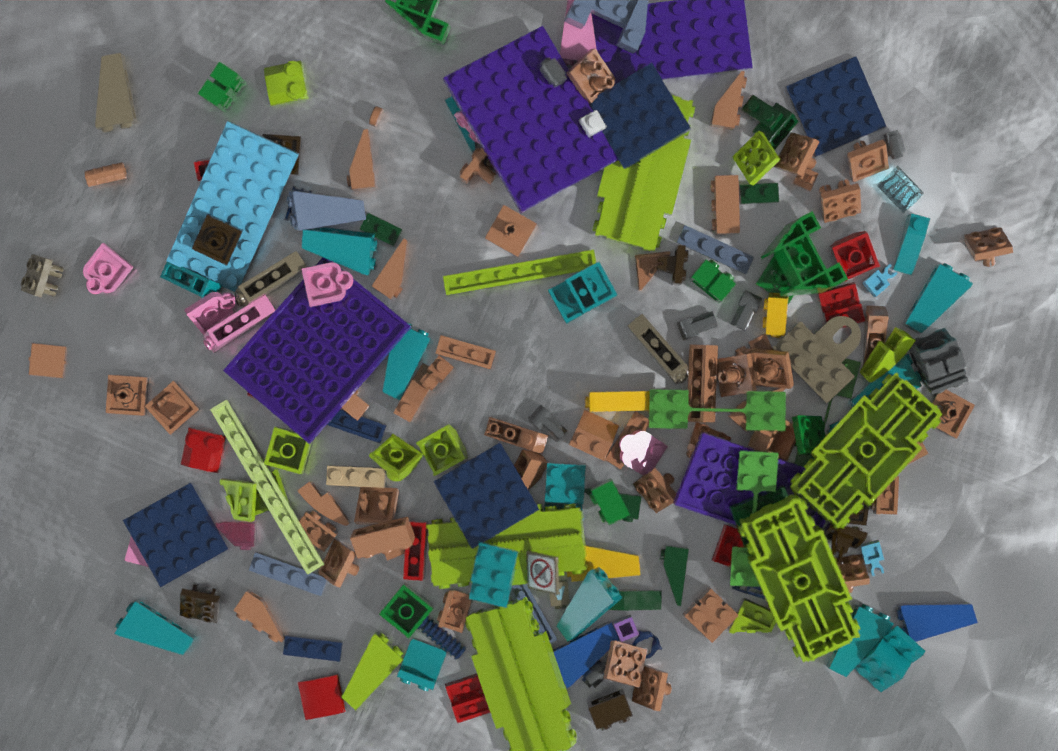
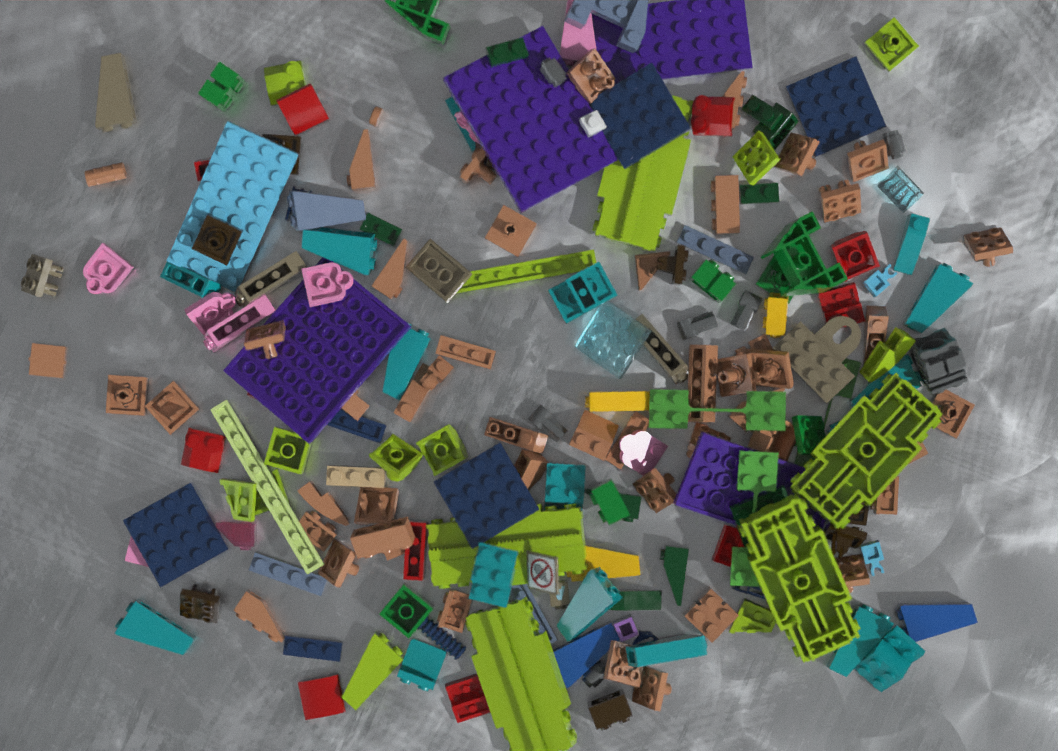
nougat tile [793,168,819,191] -> none
none -> nougat tile [244,320,286,359]
none -> red slope [276,83,329,135]
none -> dark tan tile [405,239,472,303]
none -> dark green plate [485,37,529,67]
none -> clear light blue plate [575,300,652,379]
none -> teal slope [626,634,707,667]
none -> red slope [691,95,735,136]
none -> lime plate [864,17,919,72]

